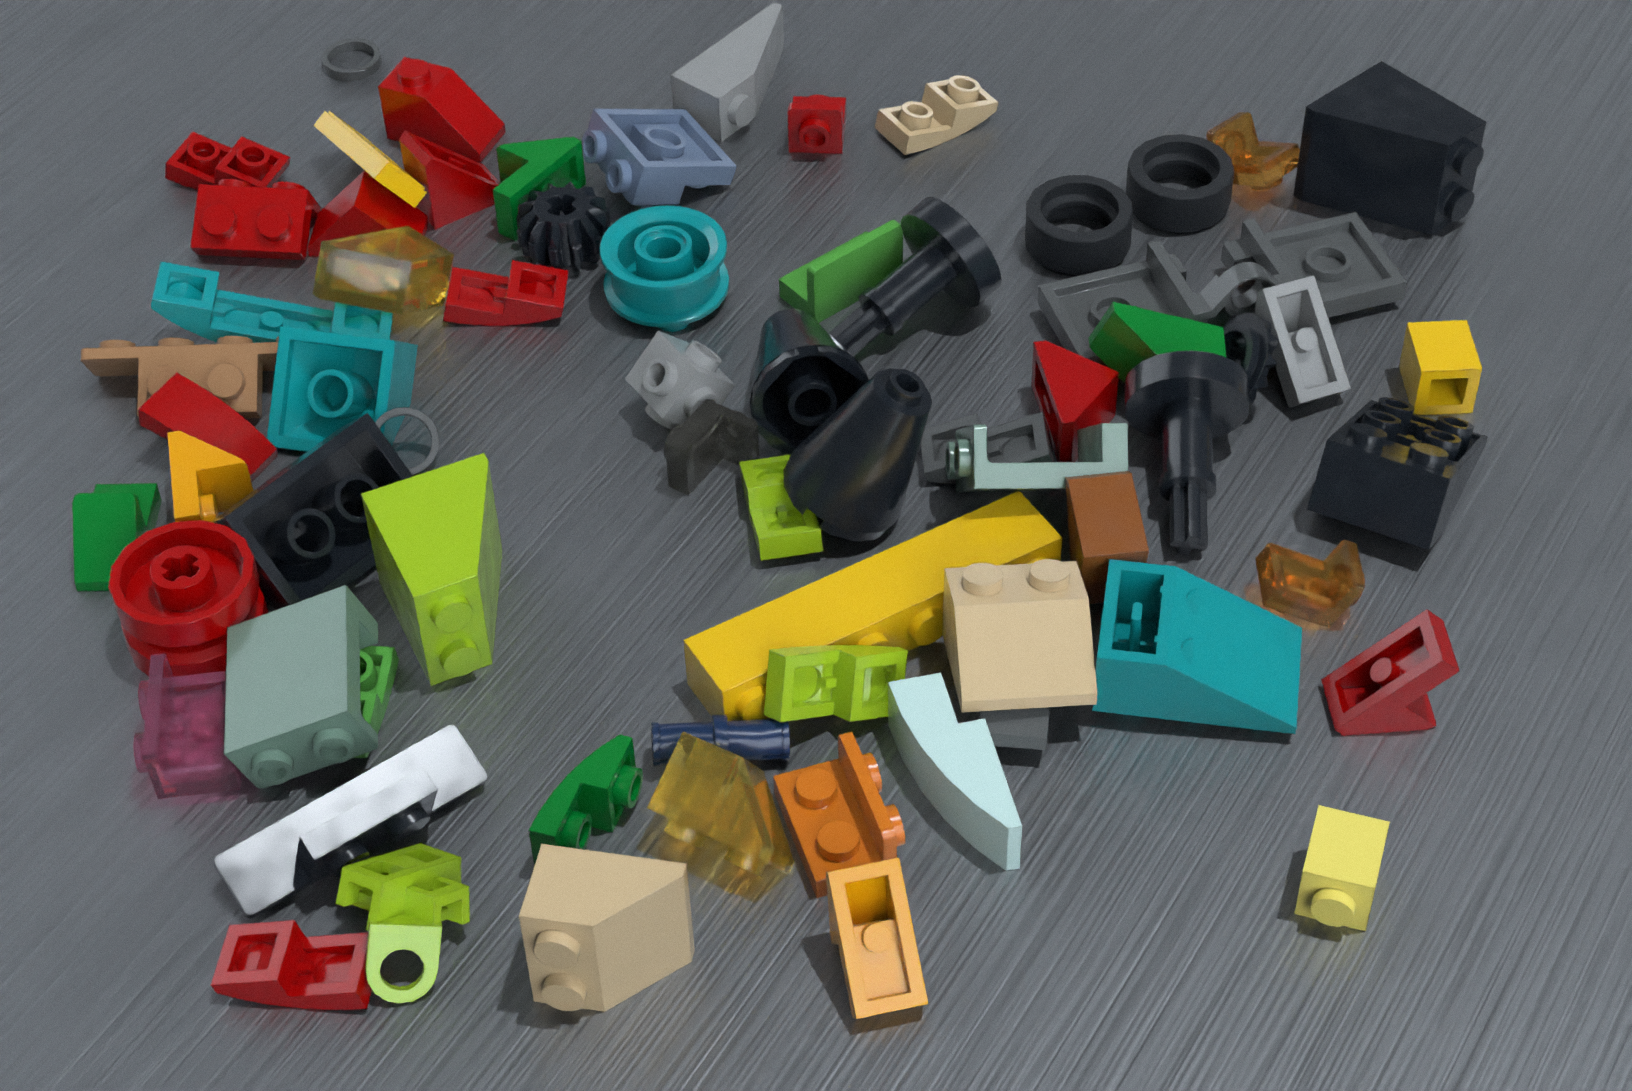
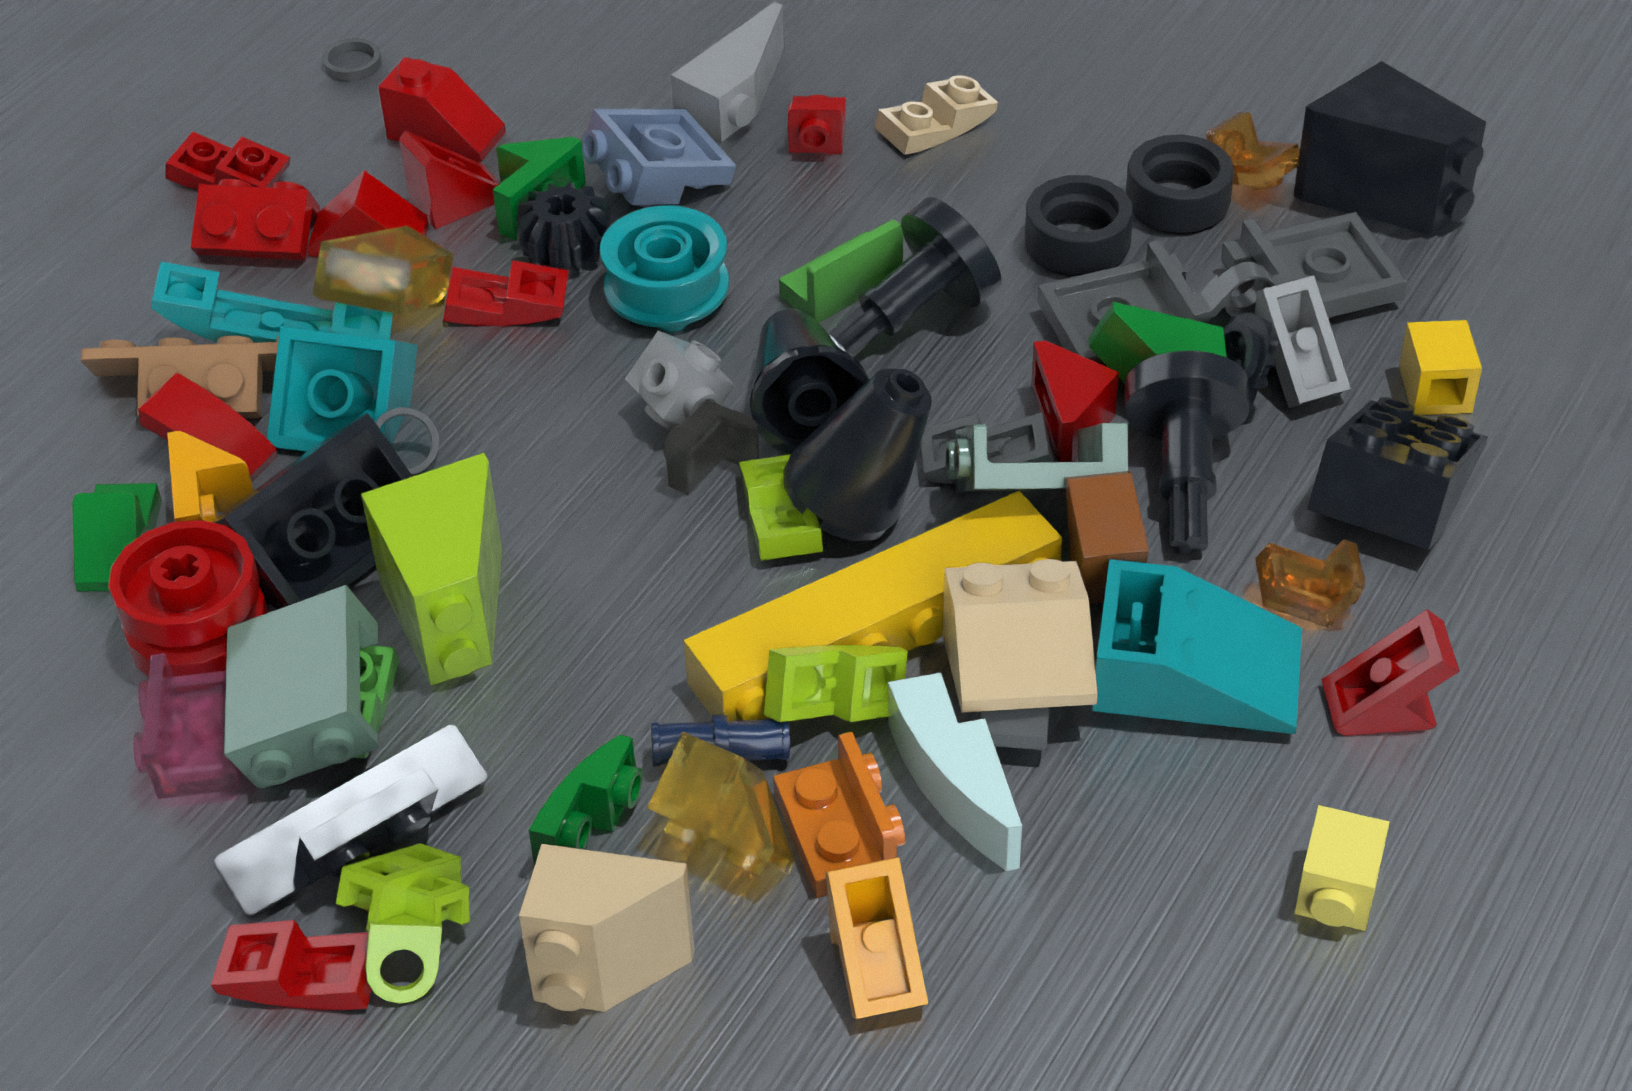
yellow tile [313,111,427,208] -> none

